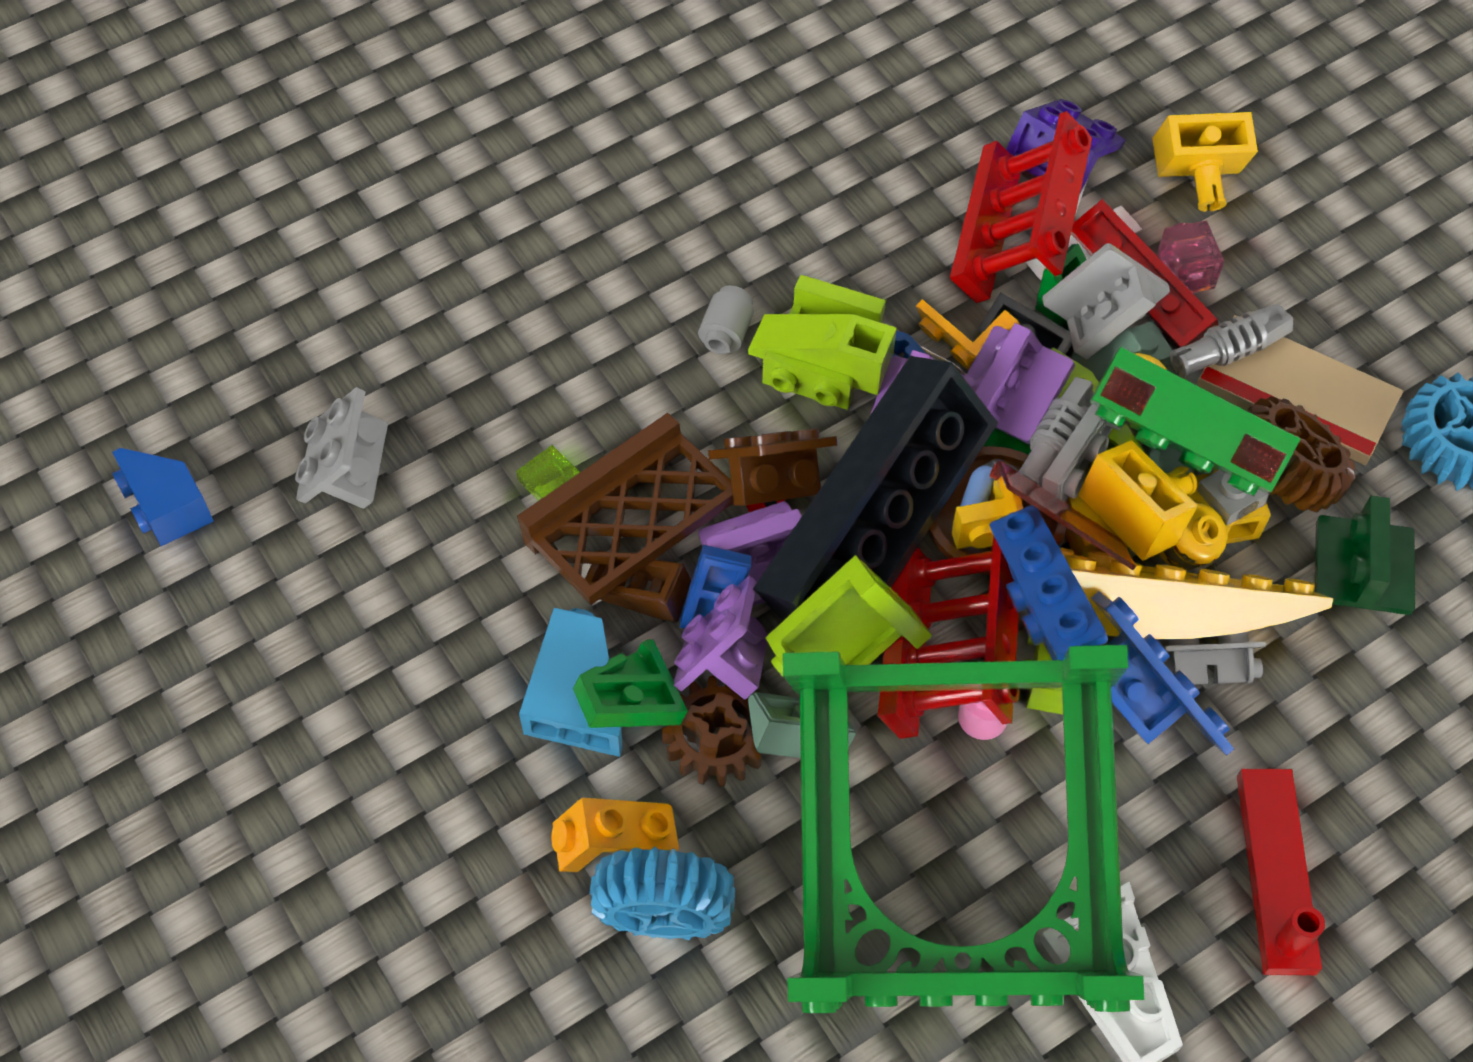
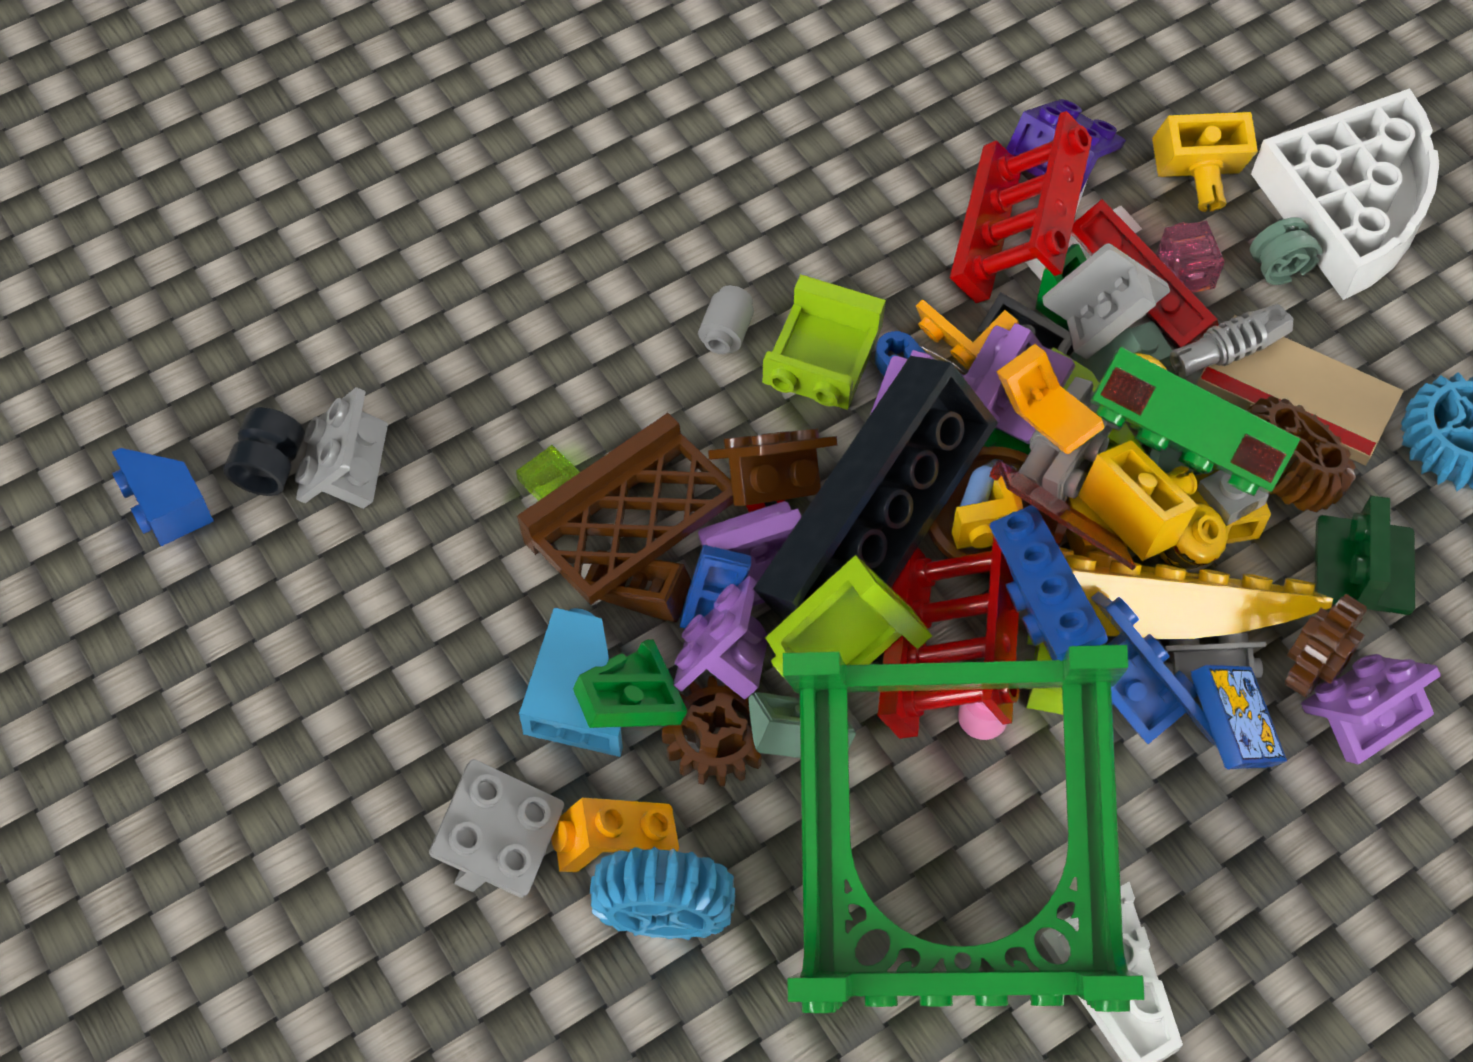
lime slope [748,314,897,395] -> none
red piece [1237,769,1325,976] -> none
none -> black wheel [224,407,305,496]
none -> light grey bracket [429,759,564,898]
none -> light orange bracket [996,344,1105,454]
none -> tile [1191,665,1287,770]
none -> sand green wheel [1249,217,1323,285]
none -> white brick [1251,88,1439,300]
none -> reddish brown gear [1285,594,1367,698]
none -> medium lavender bracket [1301,654,1441,764]

